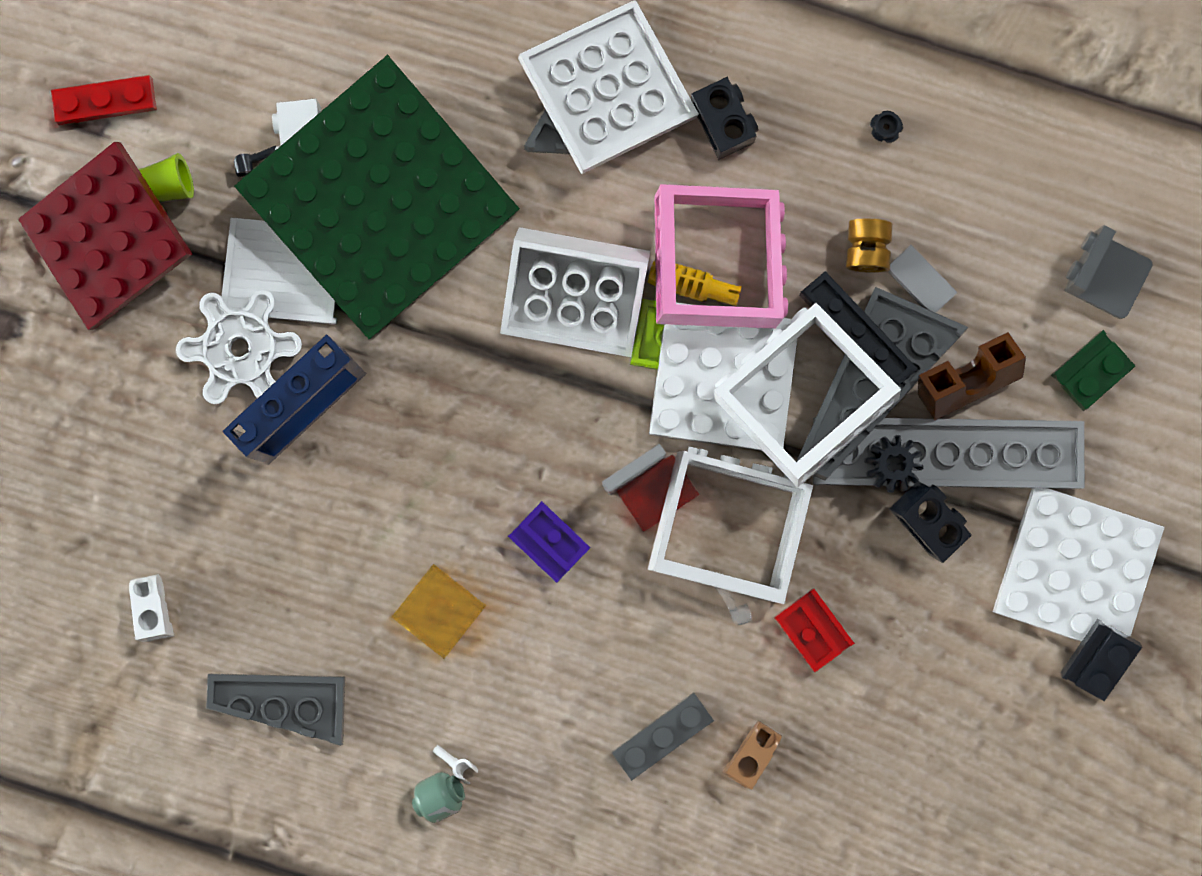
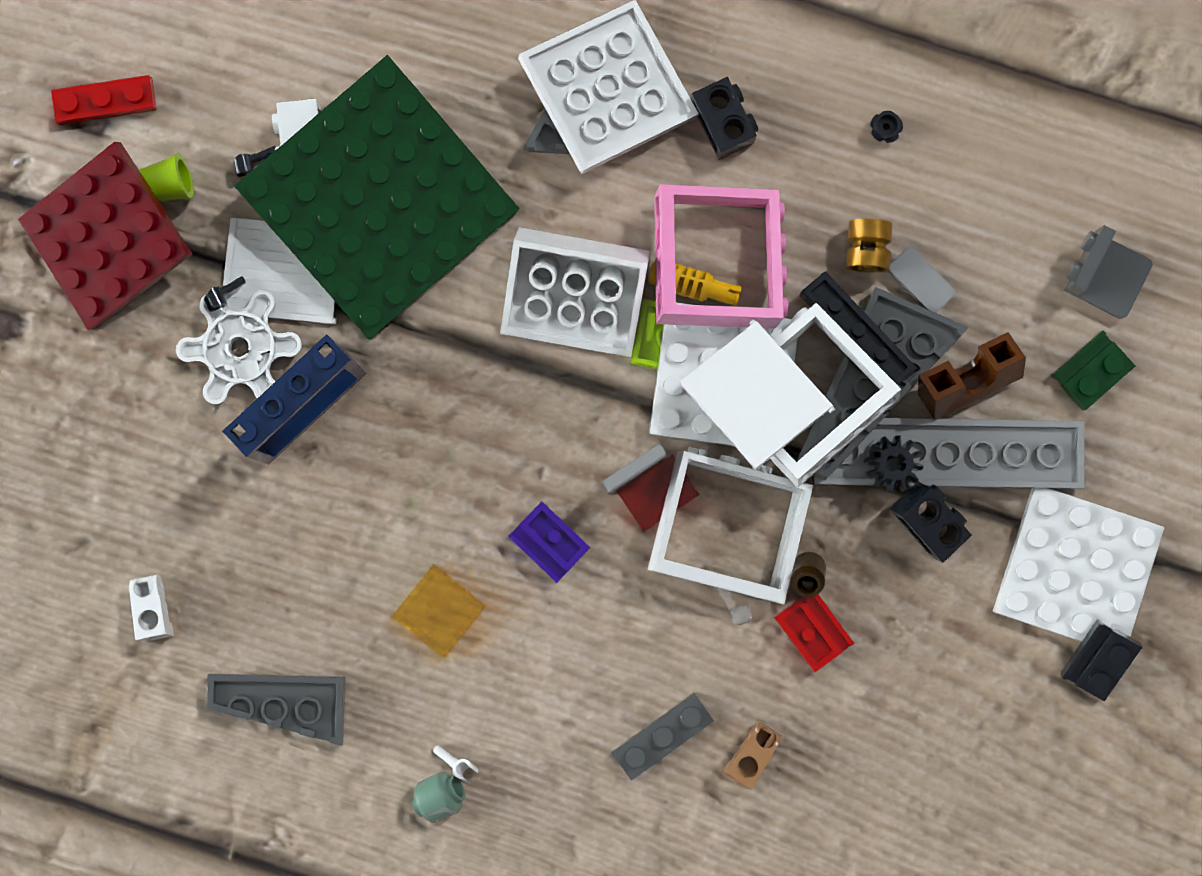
none -> black hand [204,276,246,312]
none -> white piece [680,319,835,470]
none -> dark brown brick [791,552,826,598]

